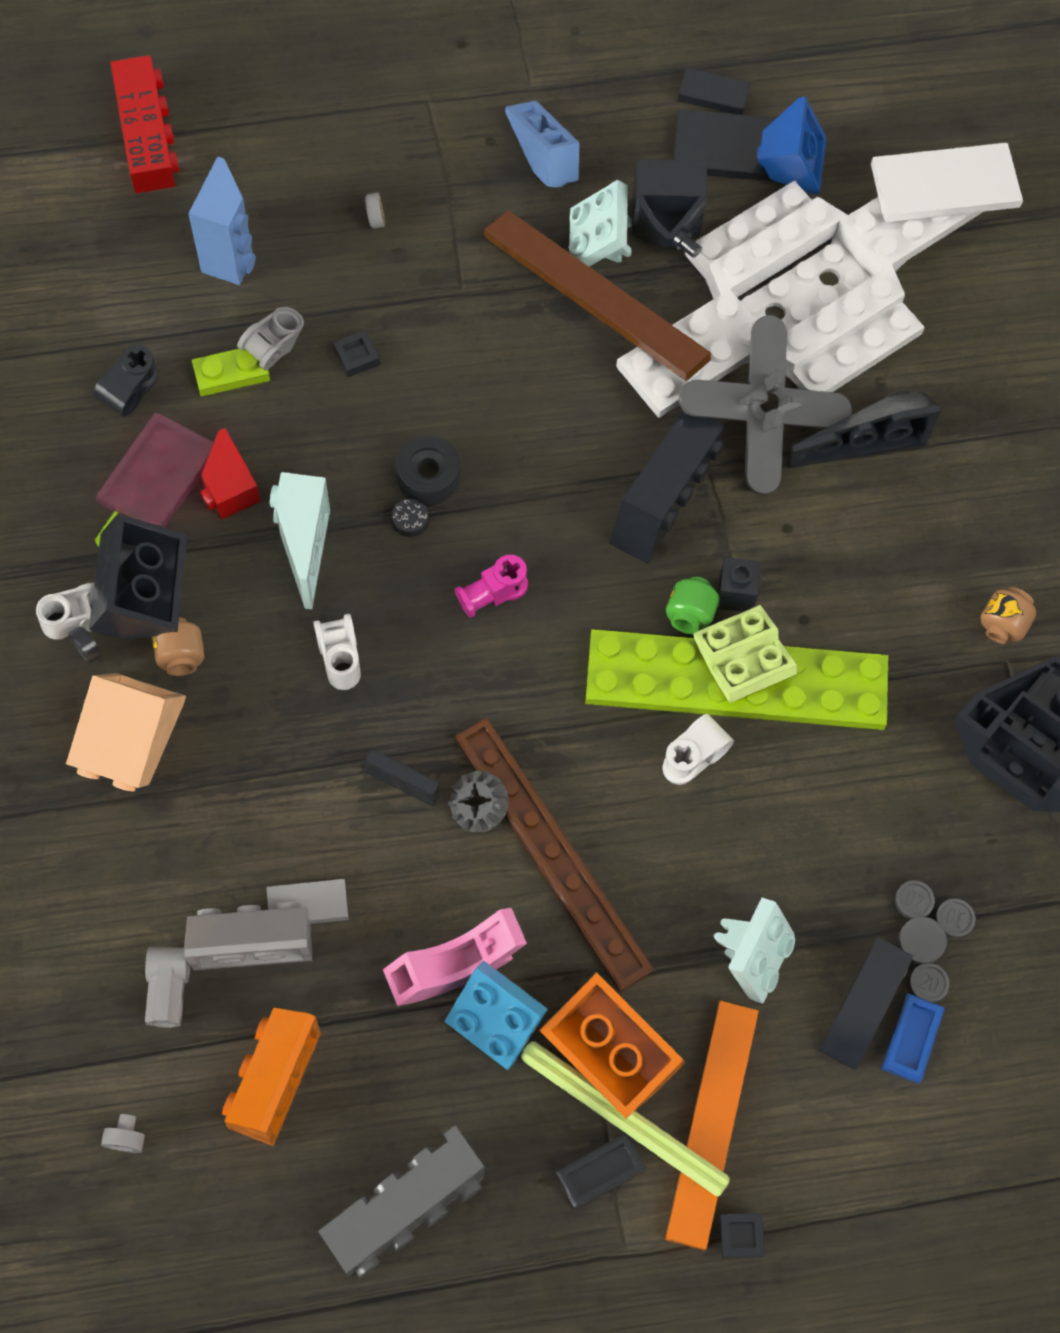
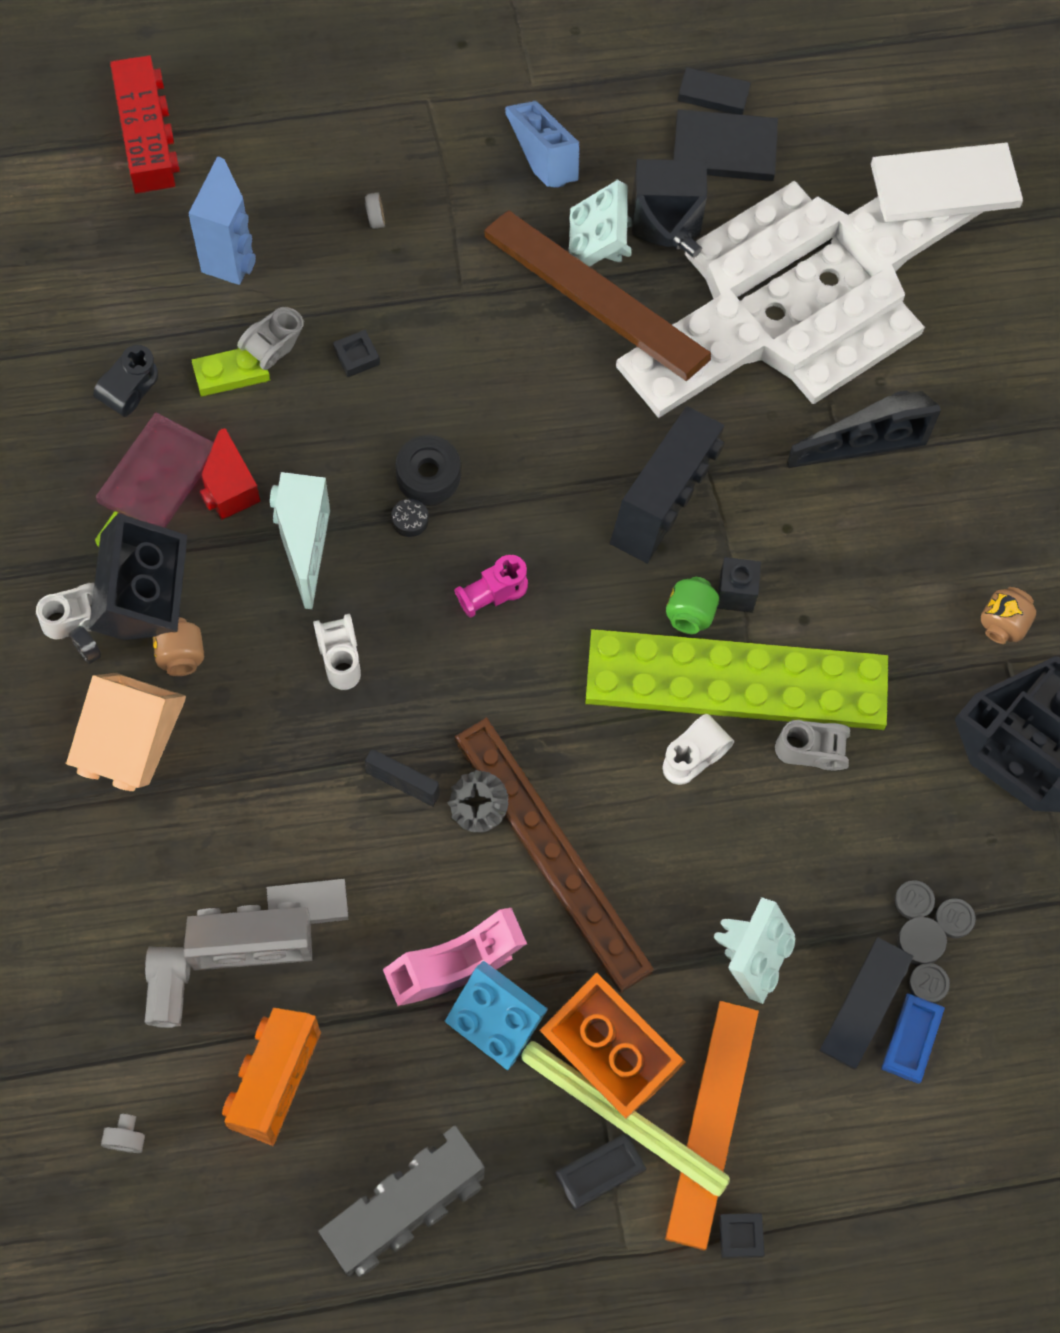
dark grey piece [679,315,852,494] -> none
yellowish green slope [694,605,797,703] -> none
blue slope [757,96,826,194] -> none
none -> light grey piece [775,720,850,771]

